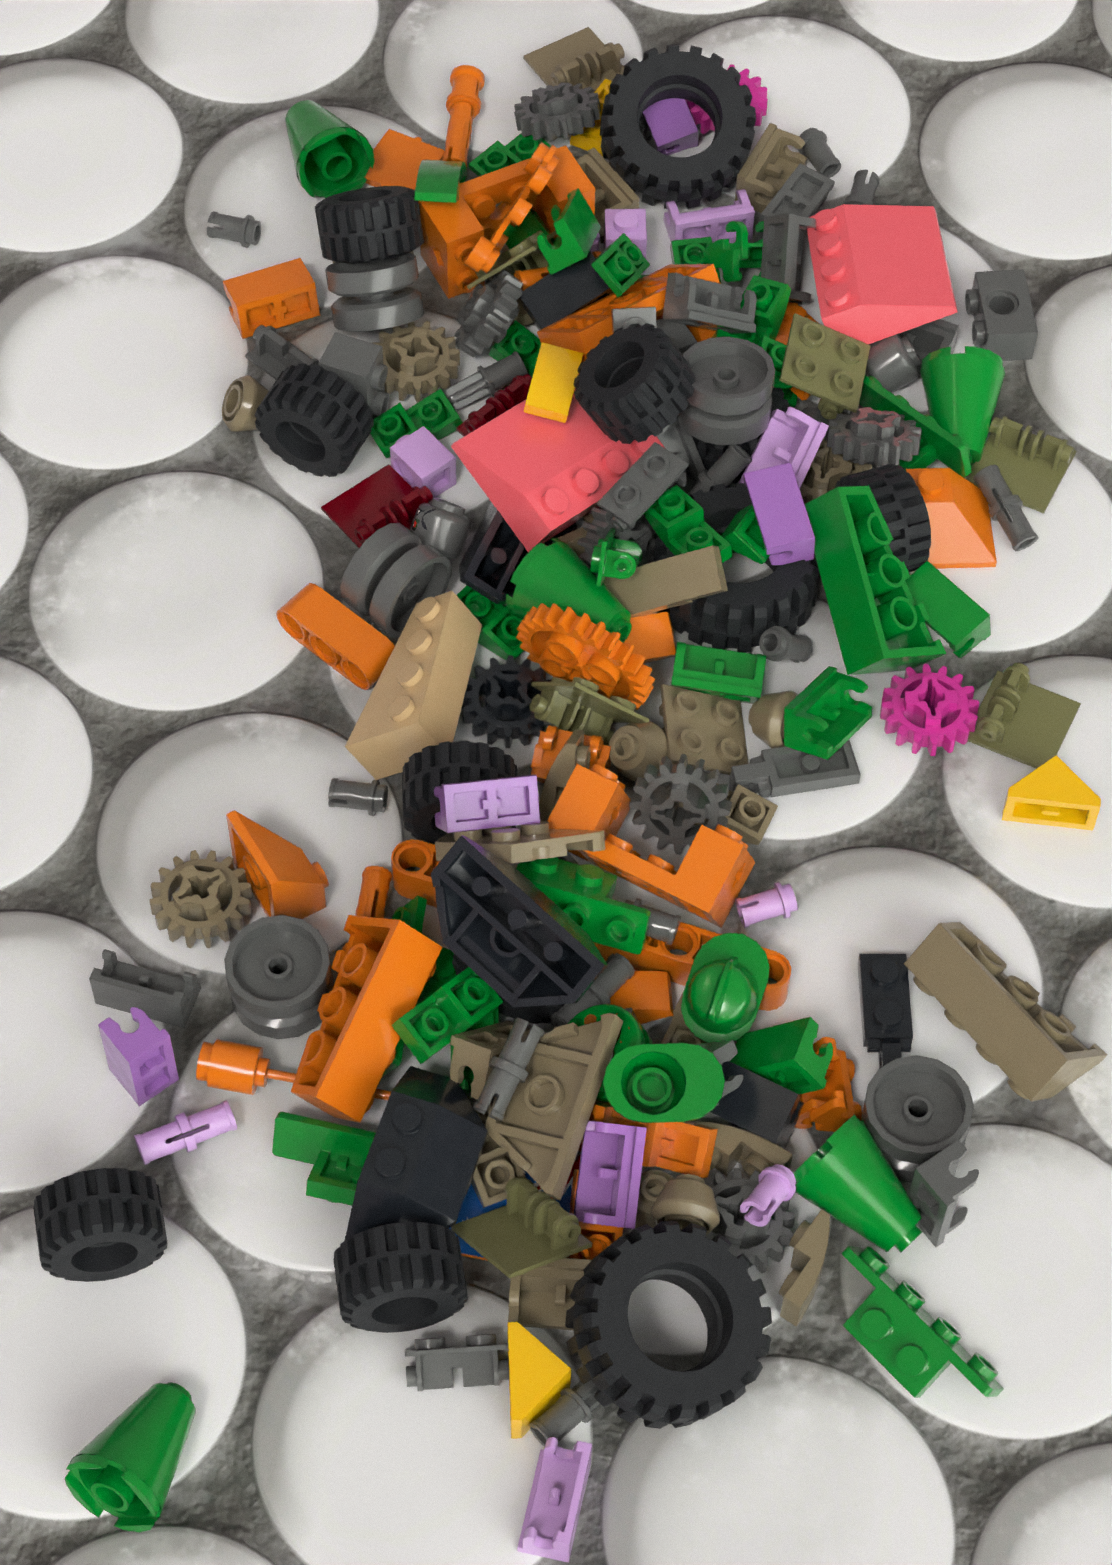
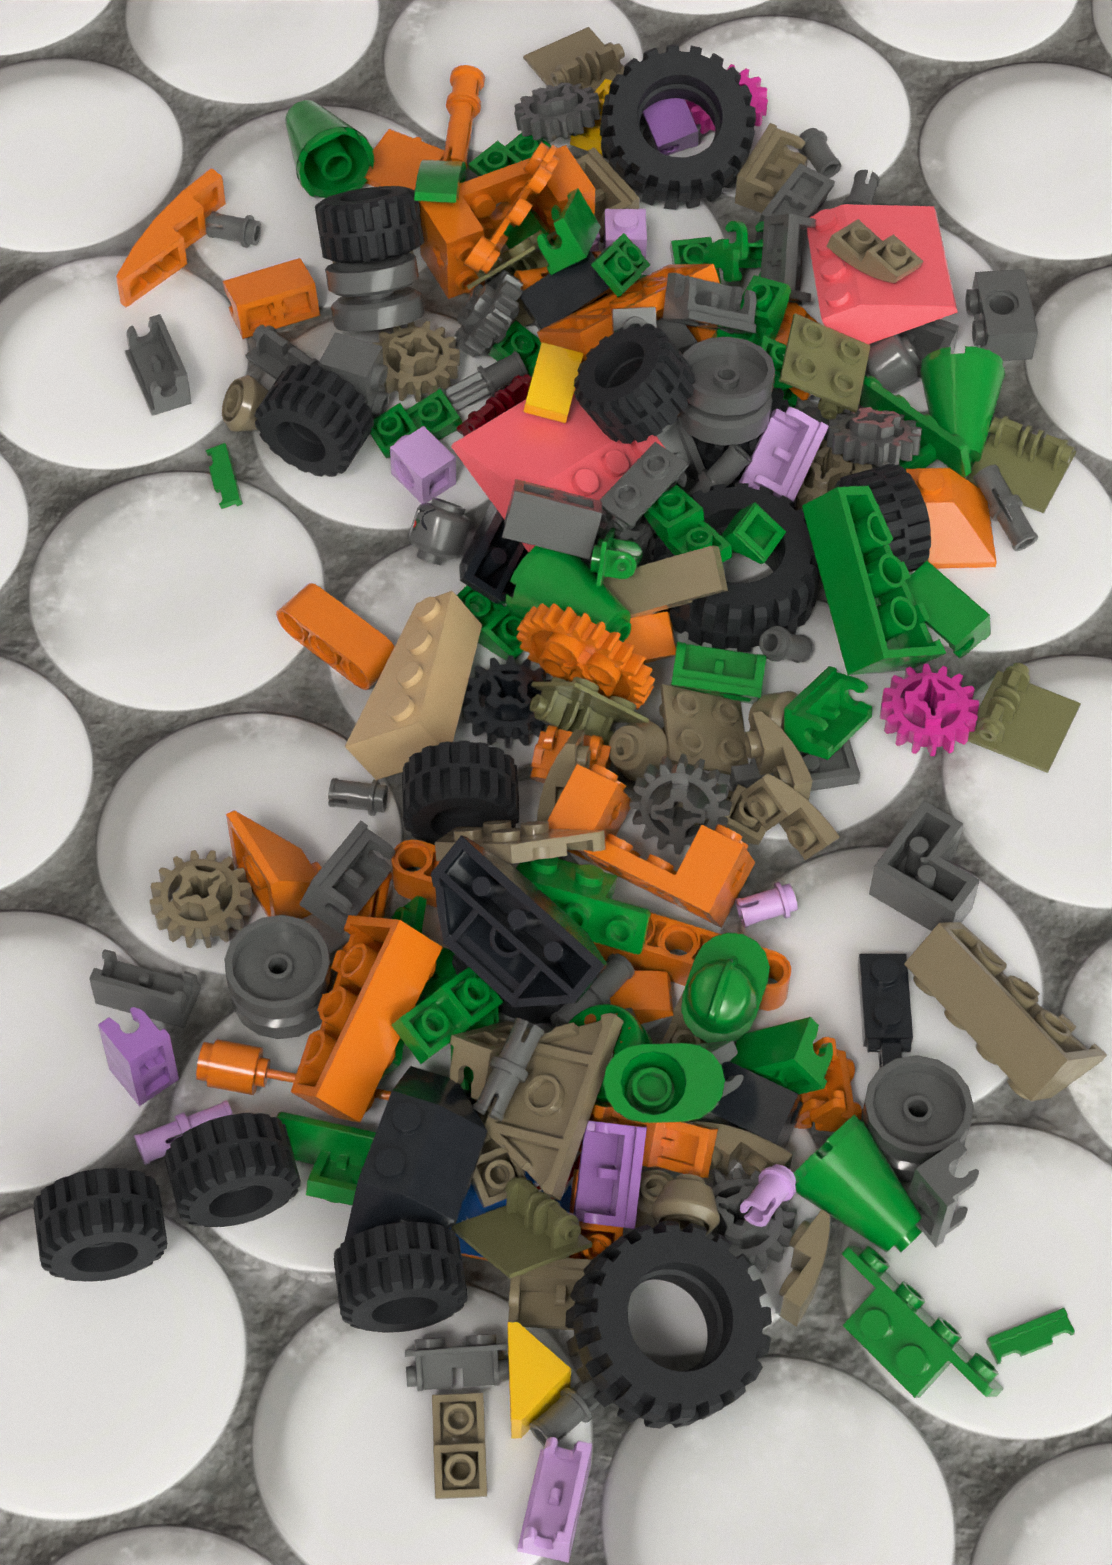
green cone [65,1382,196,1533] -> none
dark red hinge [321,464,433,548] -> none
dark grey wheel [340,523,452,638] -> none
hinge [434,775,540,833] -> none
dark grey pin [625,898,681,945] -> none
lavender hinge [663,189,755,243] -> none
medium lavender hinge [743,462,815,565] -> none
yellow slope [1002,755,1101,830] -> none
none -> orange slope [116,168,226,308]
none -> dark grey hinge [125,314,192,416]
none -> black tyre [165,1113,301,1227]
none -> green piece [206,443,243,509]
none -> dark grey hinge [299,820,396,934]
none -> dark tan slope [432,1393,487,1499]
none -> dark grey hinge [502,479,602,559]
none -> dark tan slope [740,773,840,860]
none -> dark tan slope [744,711,813,801]
none -> dark tan slope [826,219,924,283]
none -> dark grey brick [869,801,980,931]
none -> green piece [986,1308,1075,1365]

